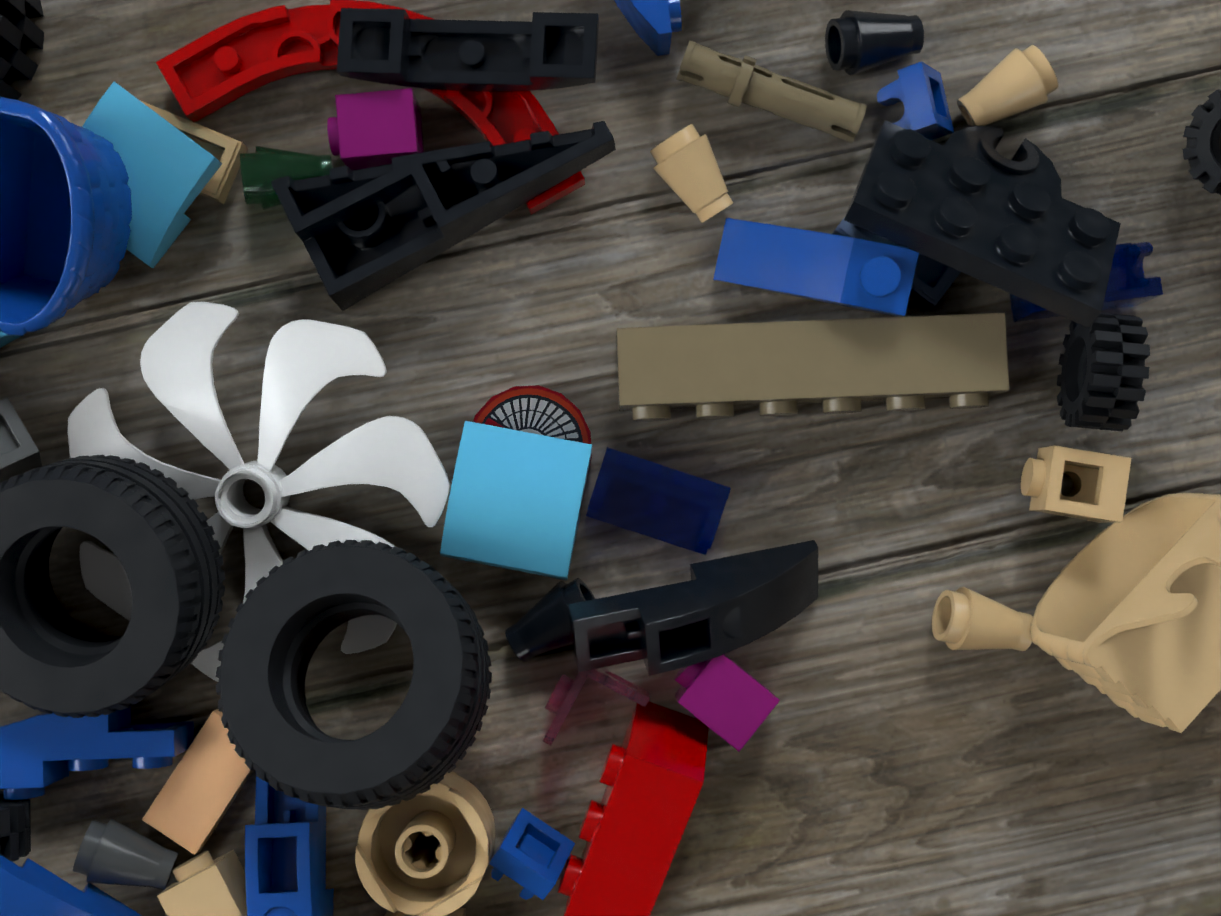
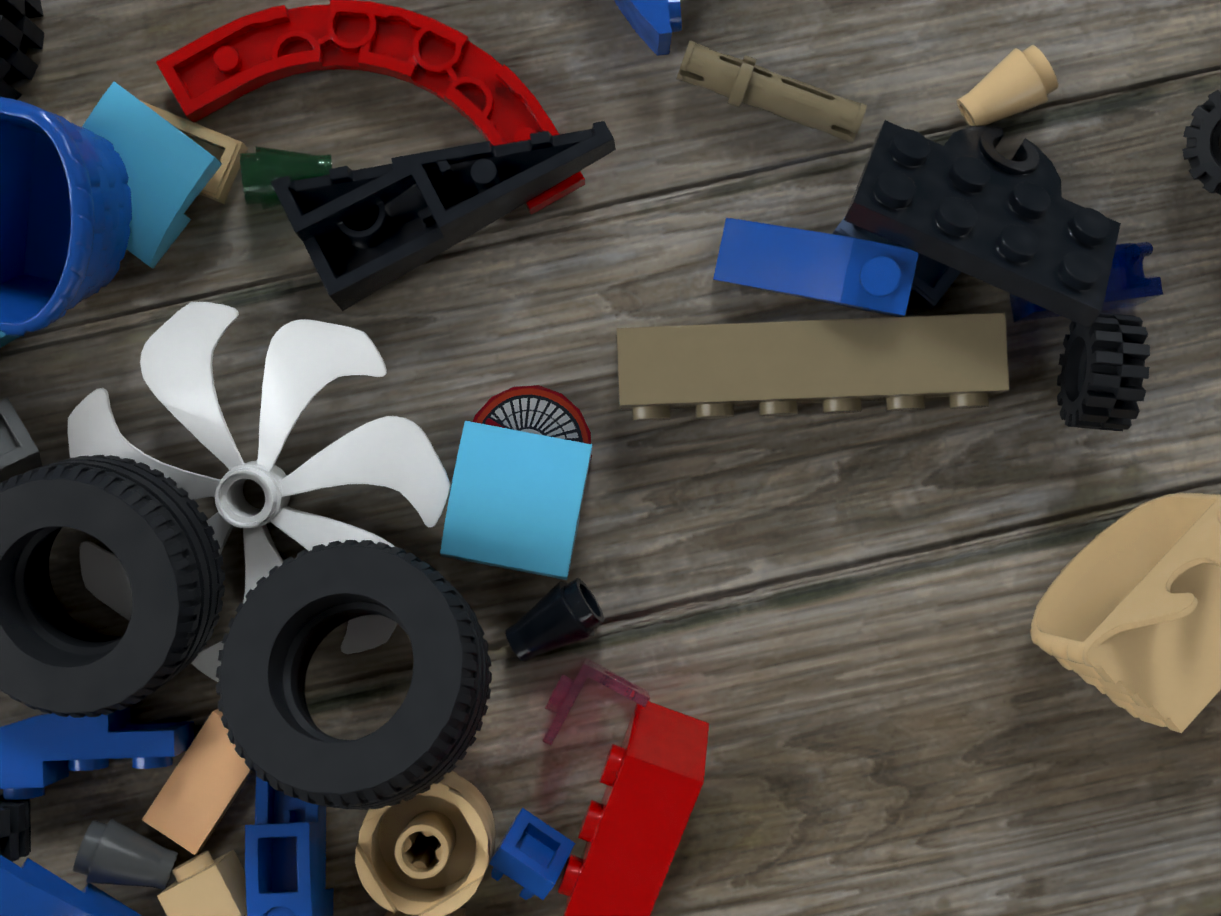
magenta brick [327,88,424,170] -> none
black slope [337,8,599,92] -> none
black slope [568,540,818,676] -> none
clear blue hinge [586,447,731,555] -> none
tan cone [650,124,733,223] -> none
magenta brick [674,654,780,752] -> none
black cone [825,10,924,75] -> none
blue tile [877,61,954,140] -> none
tan cone [932,587,1033,651] -> none
tan brick [1021,445,1132,523] -> none

